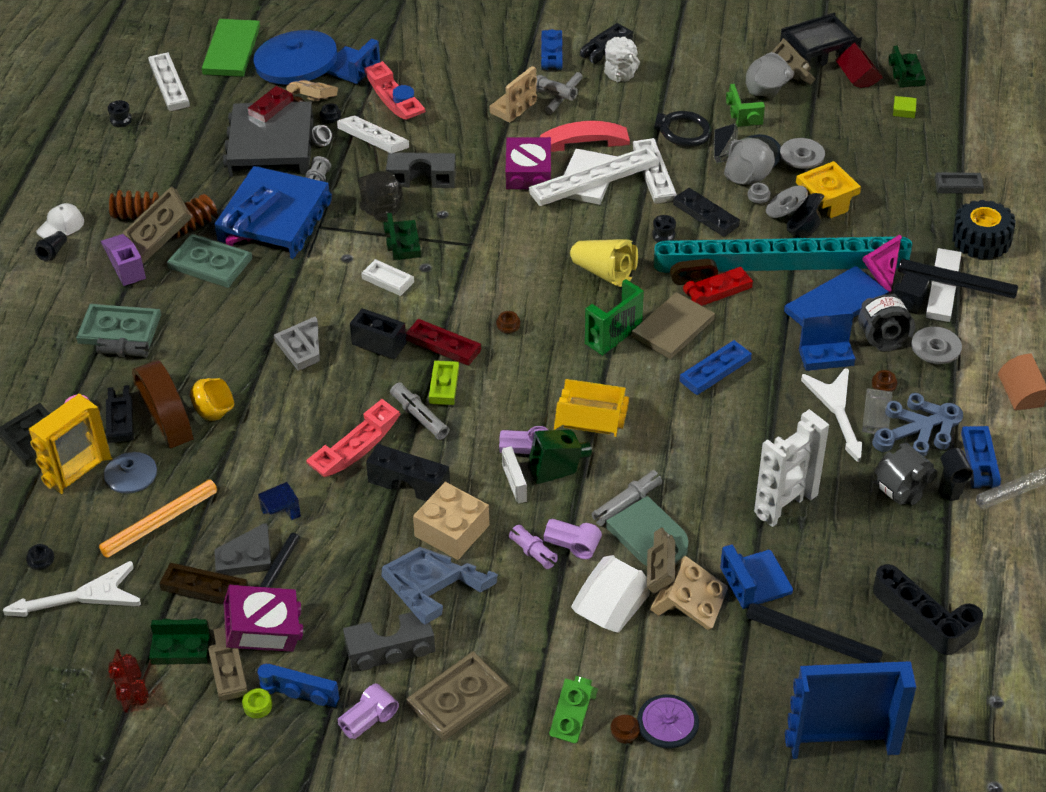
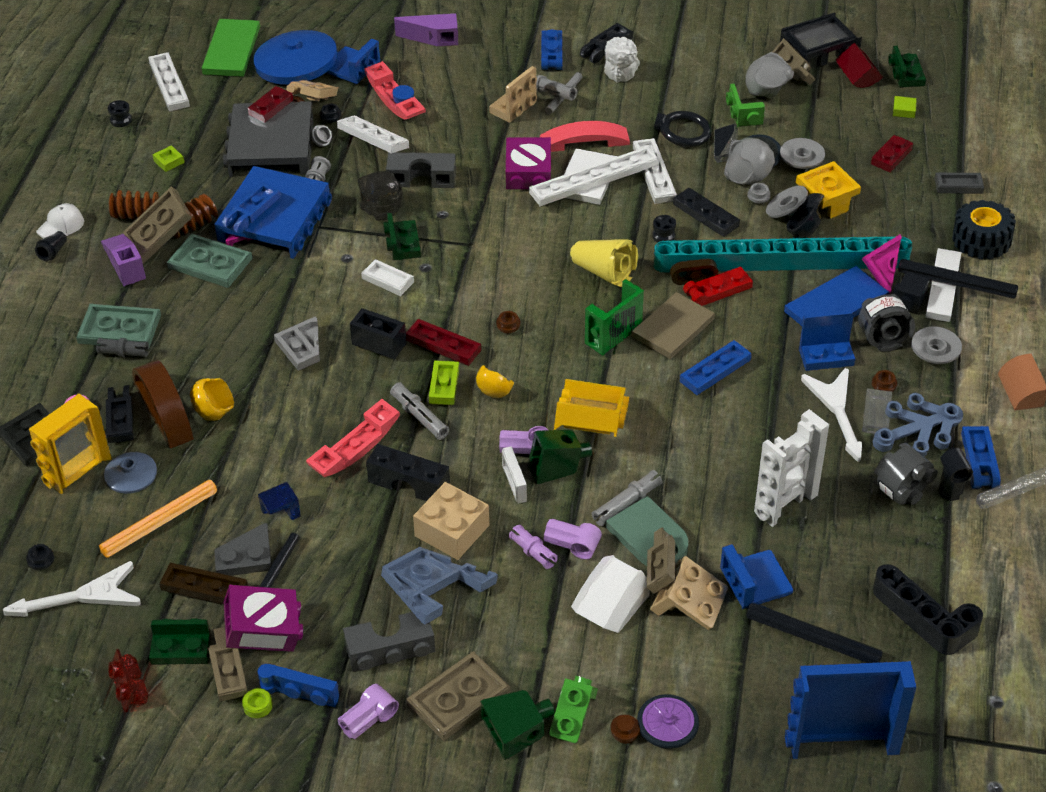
none -> lime tile [152,145,184,172]
none -> medium lavender slope [394,13,458,46]
none -> yellow hair [476,365,514,398]
none -> dark green torso [480,690,555,760]
none -> dark red plate [871,135,913,173]

